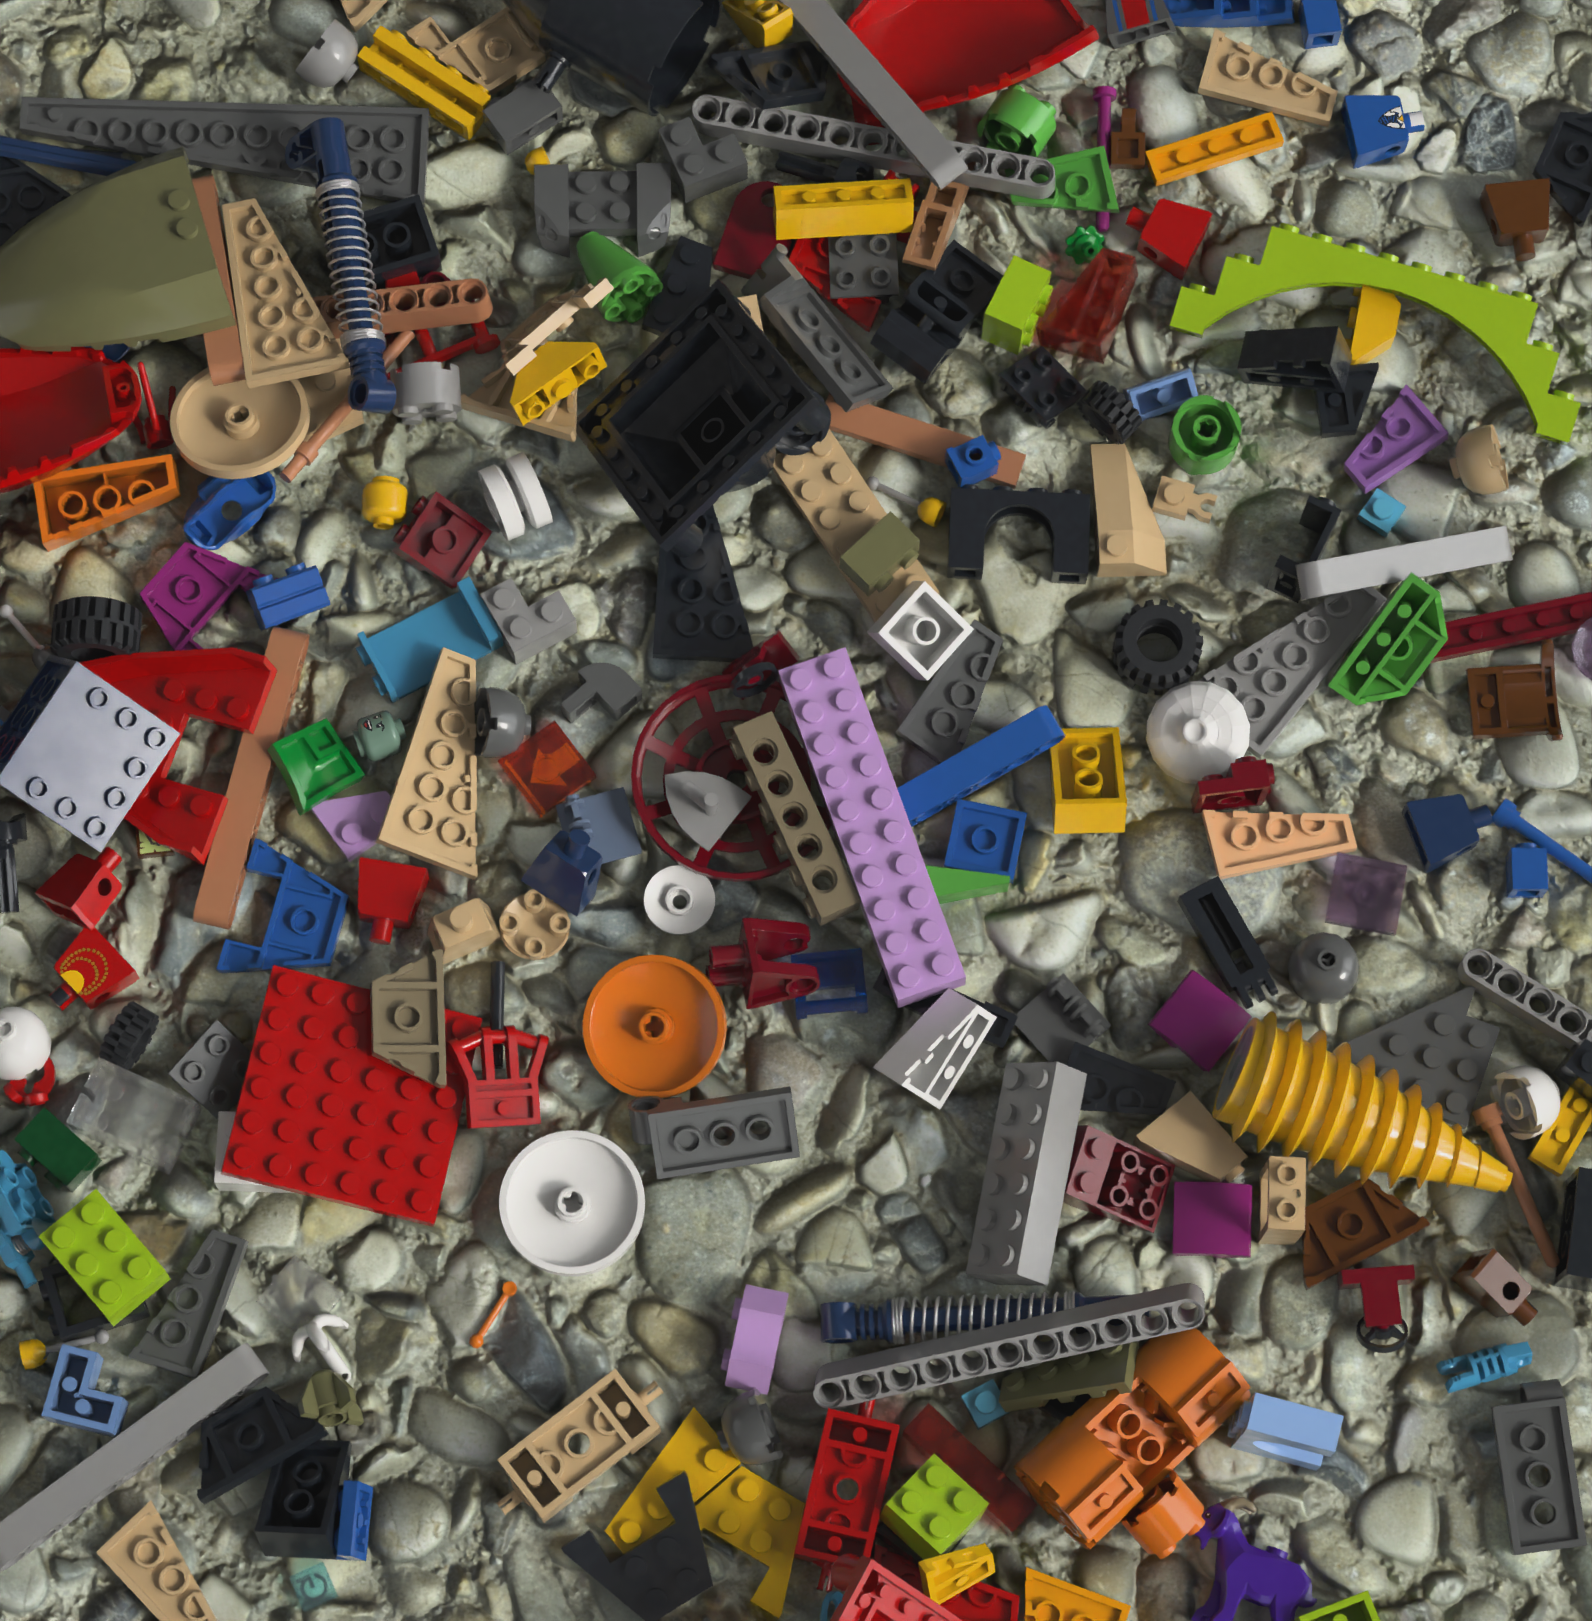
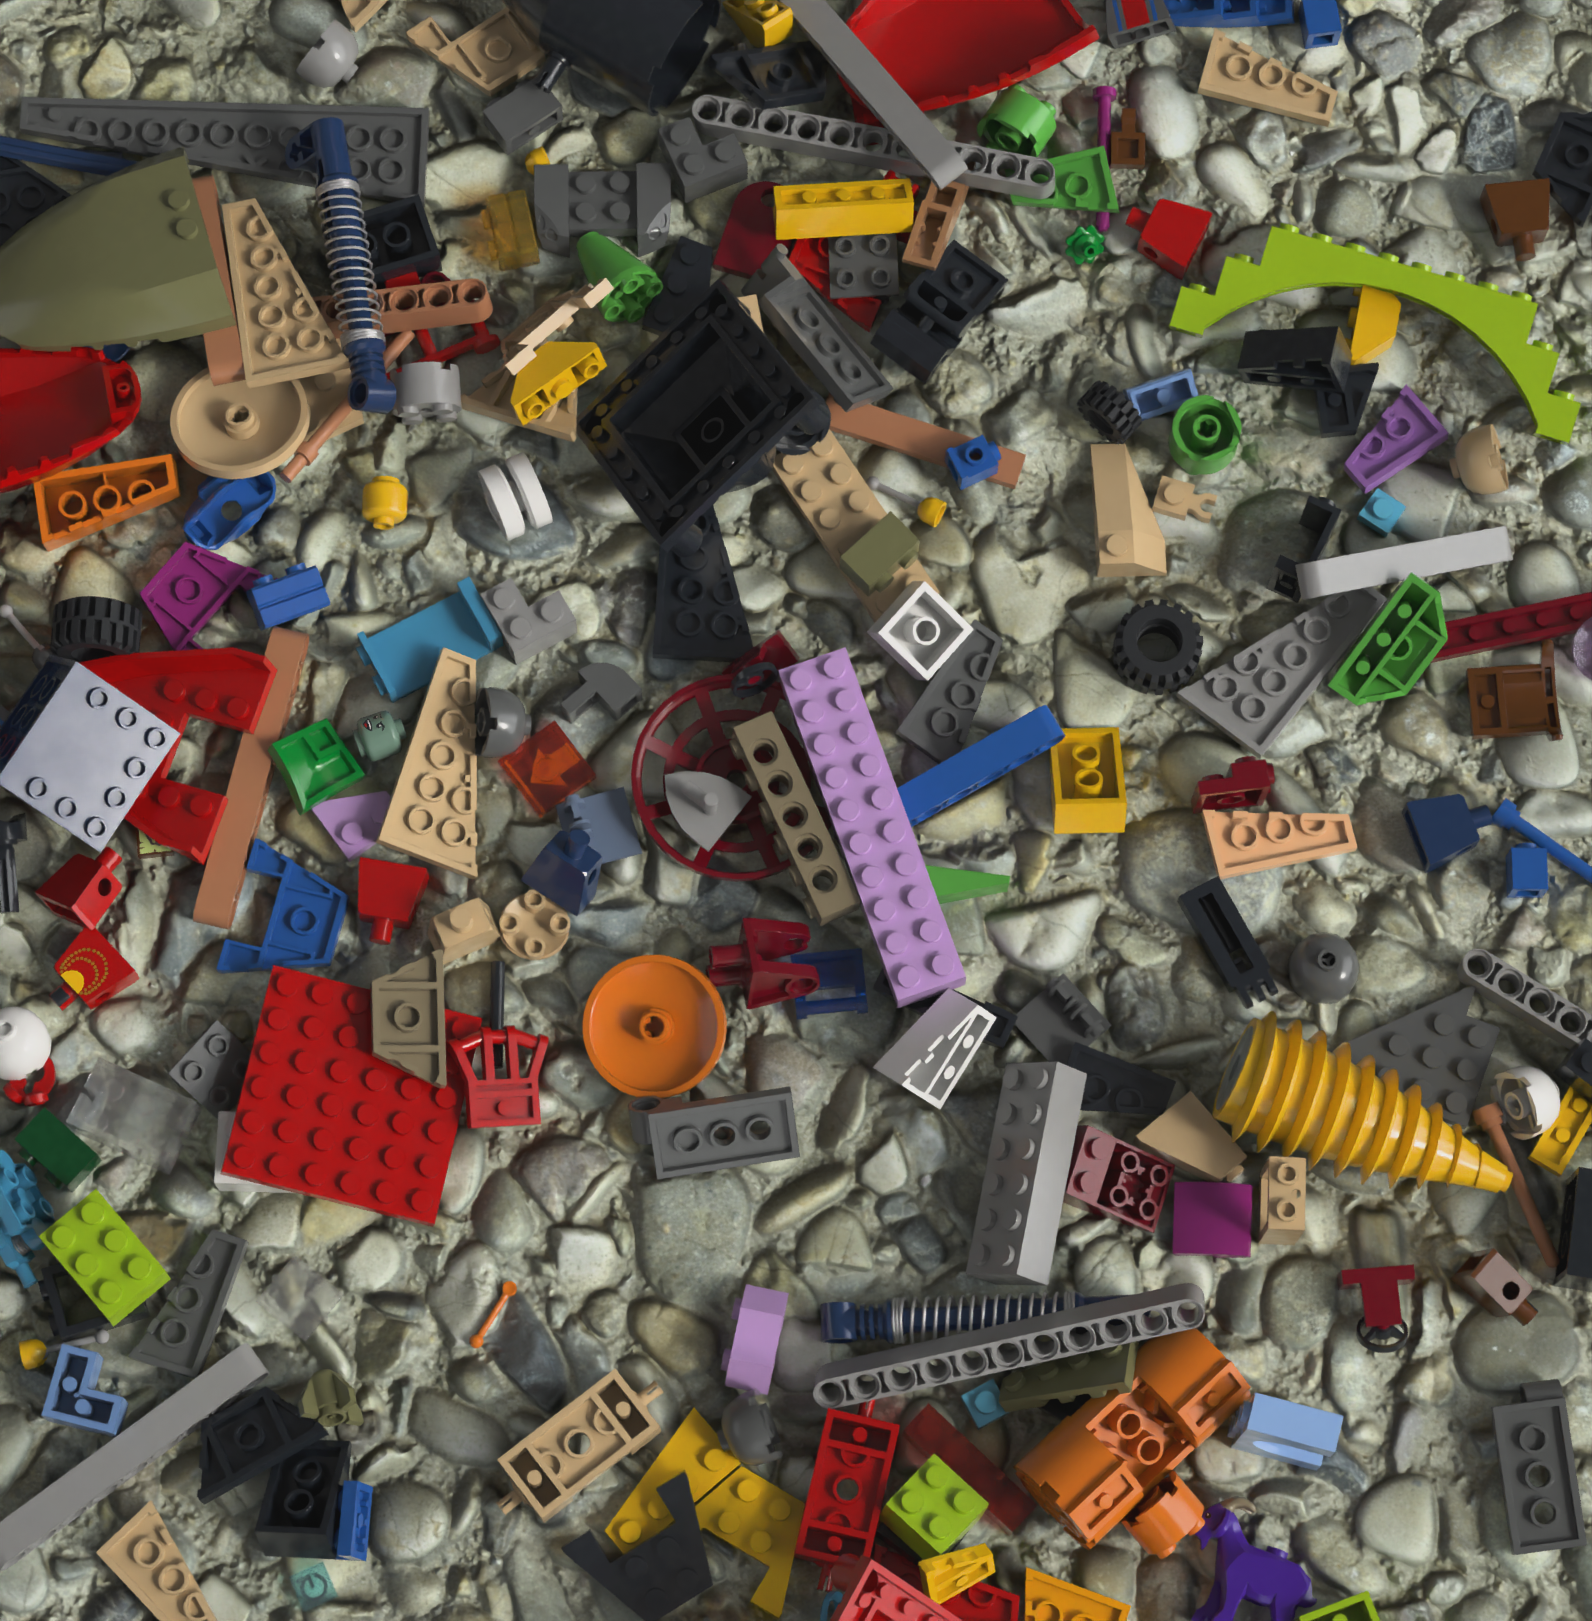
black tyre [99,1001,159,1072] -> none
red plant [133,361,176,449] -> none
white piece [291,1313,351,1382] -> none
yellow brick [357,25,491,141] -> none
dark red plate [392,491,493,590] -> none
white dish [499,1130,645,1276] -> none
white dish [644,865,715,935] -> none
black piece [775,151,874,183] -> none
blue plate [944,799,1027,884] -> none
black arch [947,484,1091,585] -> none
lime brick [981,255,1054,355] -> none
black hinge [998,346,1087,430] -> none
clear red wedge [1036,248,1138,364] -> none
light orange plate [1145,111,1284,186] -> none
white hat [1146,681,1250,784] -> none
magenta slope [1147,970,1252,1072] -> none
reddish brown wing [1302,1178,1430,1290] -> none
clear purple plate [1324,852,1407,936] -> none
blue torso [1340,95,1425,169] -> none
dark azure hinge [1436,1341,1533,1393] -> none
none -> clear yellow brick [480,189,540,272]

